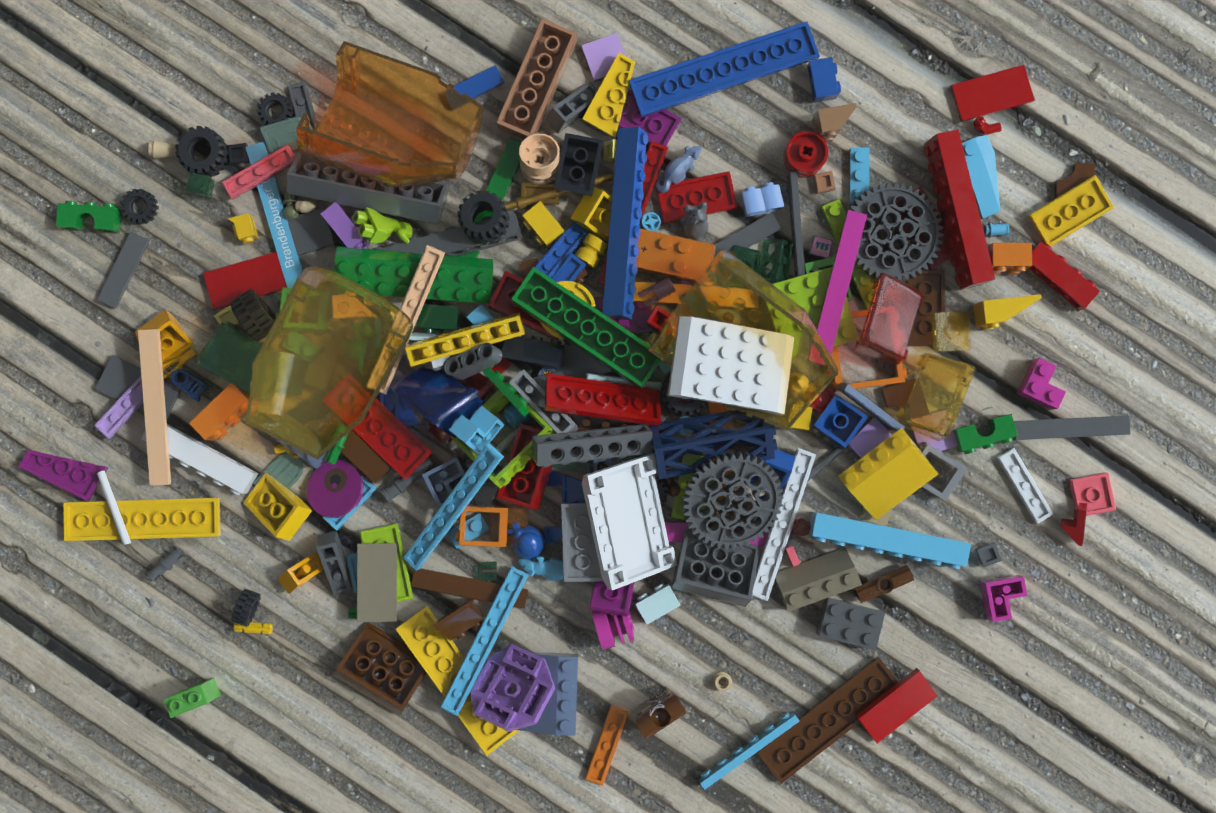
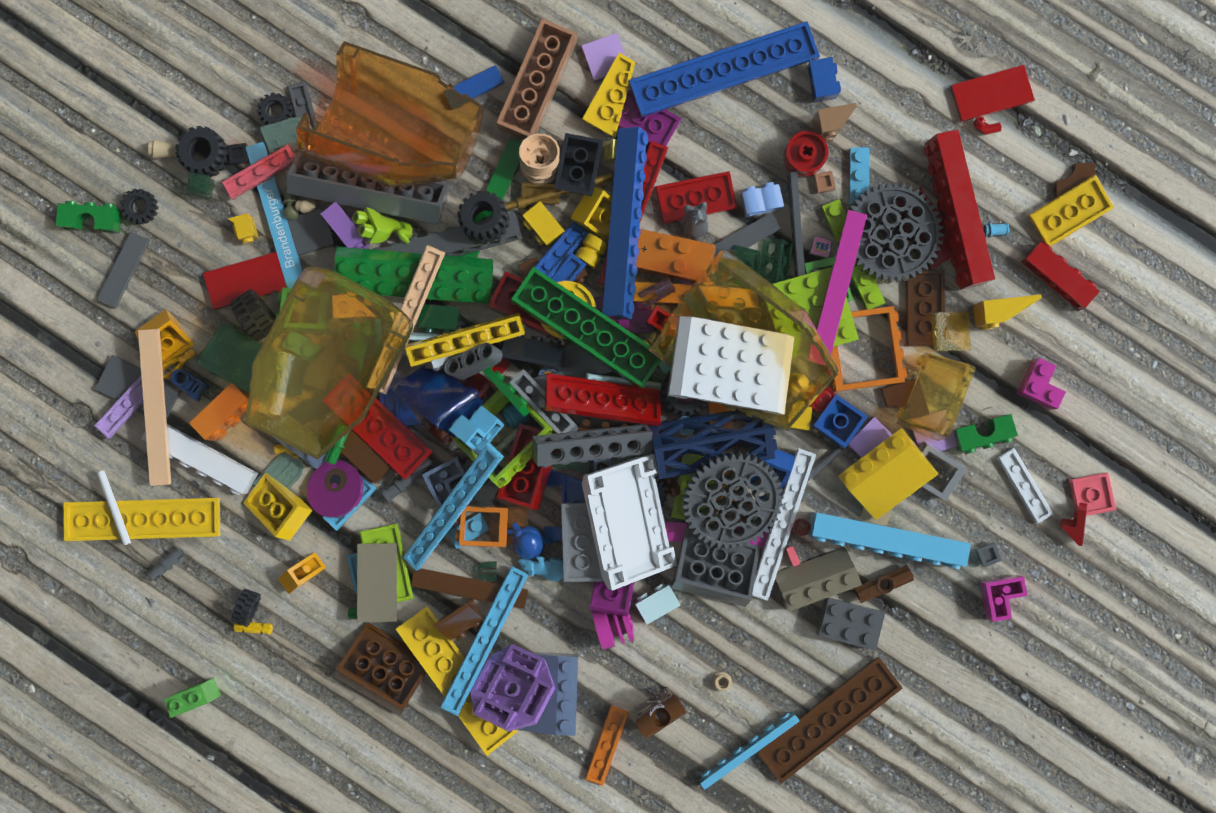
magenta wing [18,450,108,502] -> none
light yellow tile [214,306,240,332] -> none
dark grey slope [316,531,352,595] -> none
medium azure brick [467,304,495,325] -> none
dark grey slope [545,82,598,133] -> none
medium azure wheel [641,212,661,232] -> none
sand blue animal [656,146,702,193] -> none
sand blue tile [837,382,905,432] -> none
clear red windscreen [854,272,924,365] -> none
red tile [856,668,937,744] -> none
medium azure wedge [962,135,1000,219] -> none
orange brick [987,243,1032,275] -> none
dark grey tile [1014,415,1130,440] -> none

